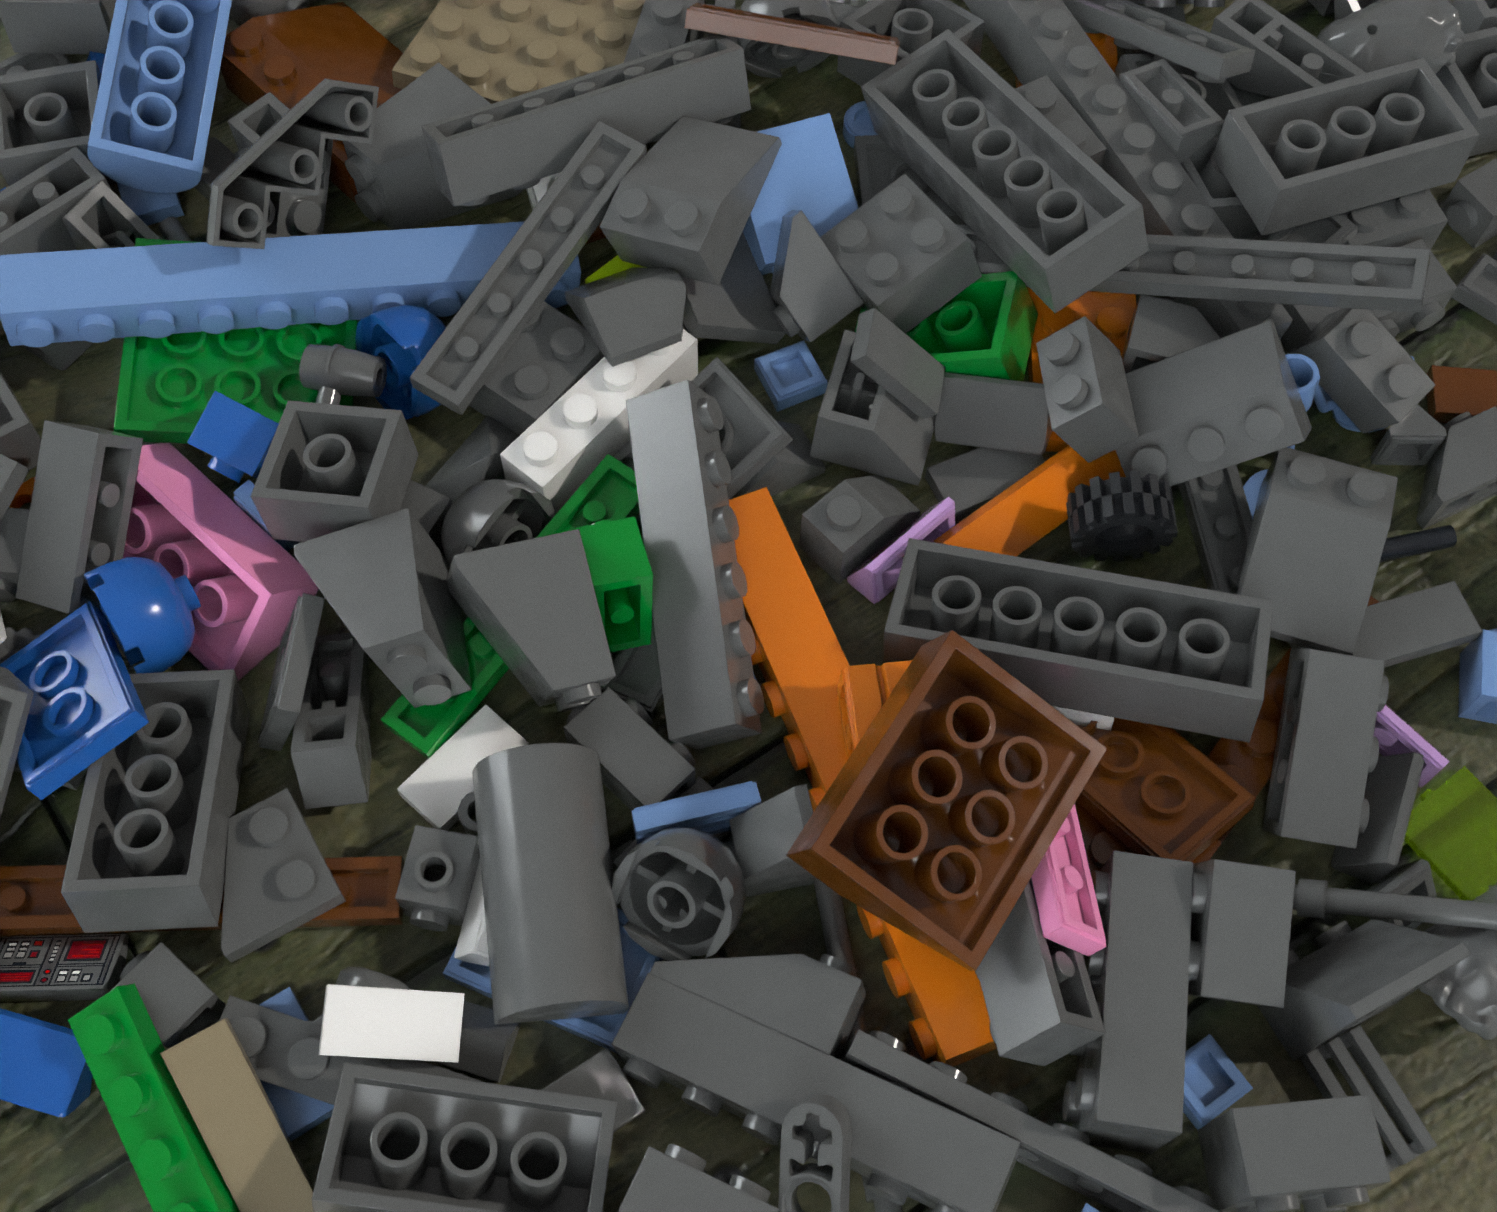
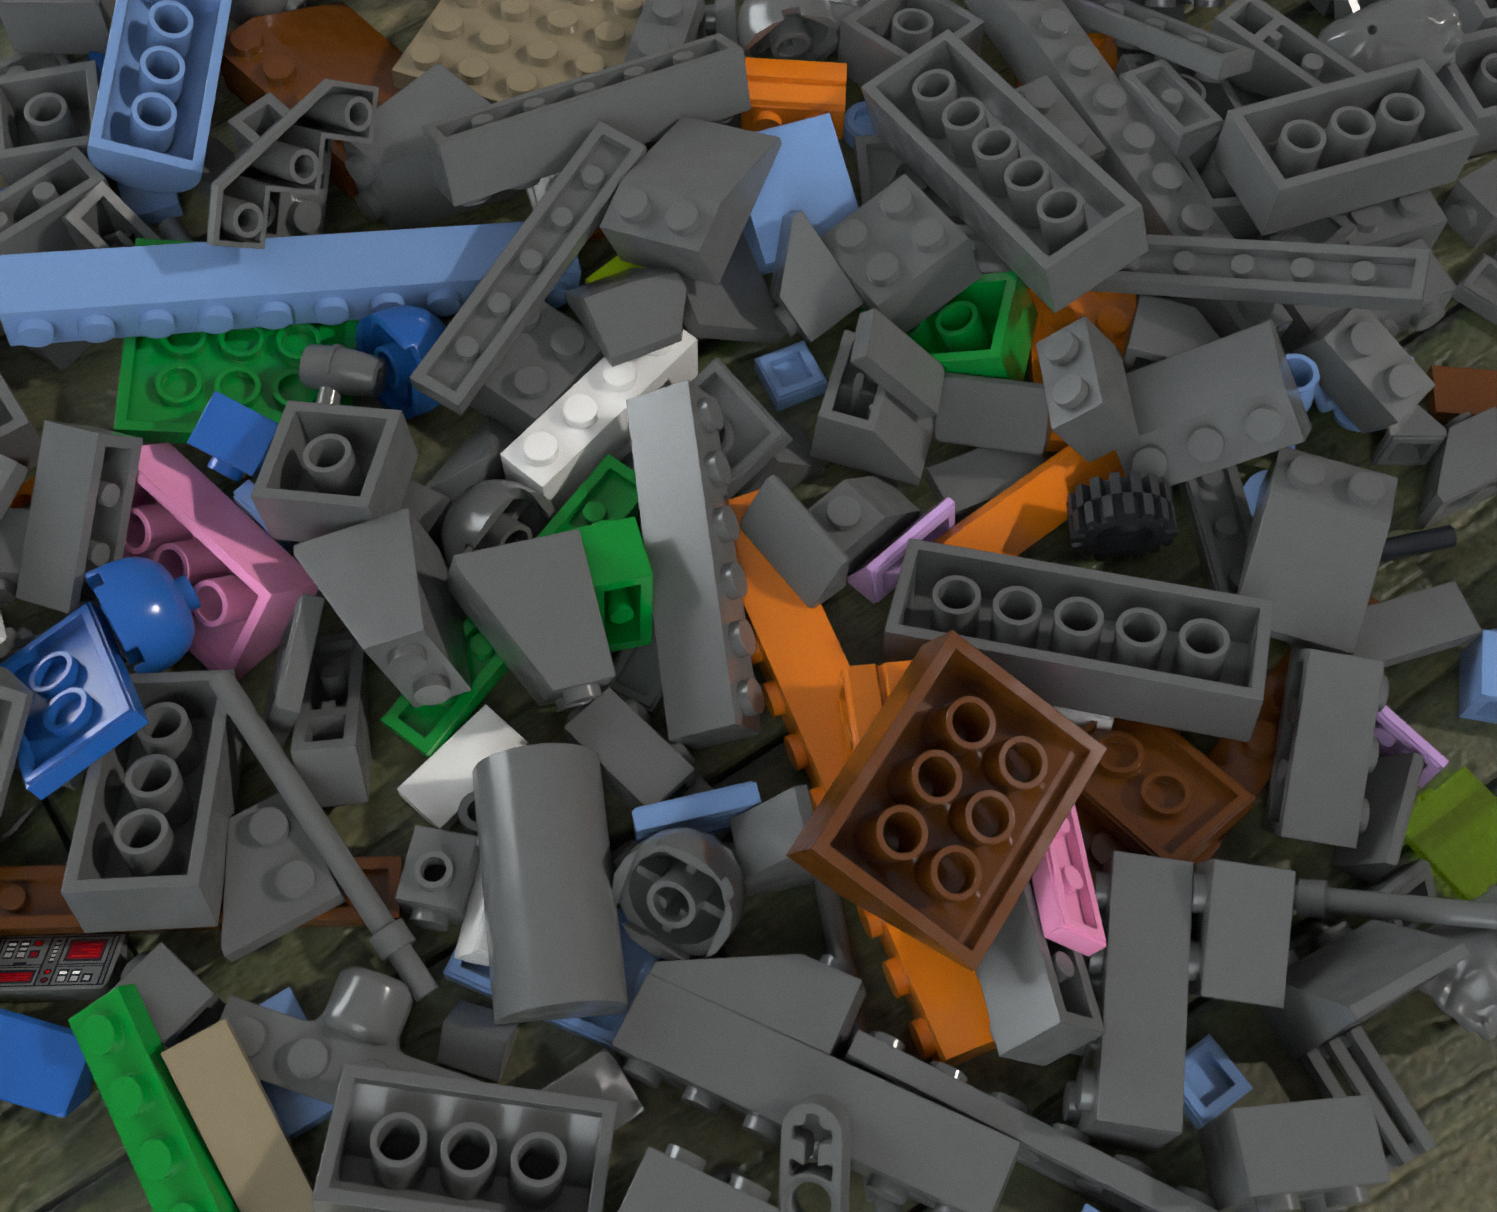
white tile [318,984,465,1063] -> none
tile [684,3,900,65] -> none
none -> dark grey bar [208,670,439,1002]
none -> dark grey slope [740,474,849,608]
none -> orange brick [741,57,847,140]

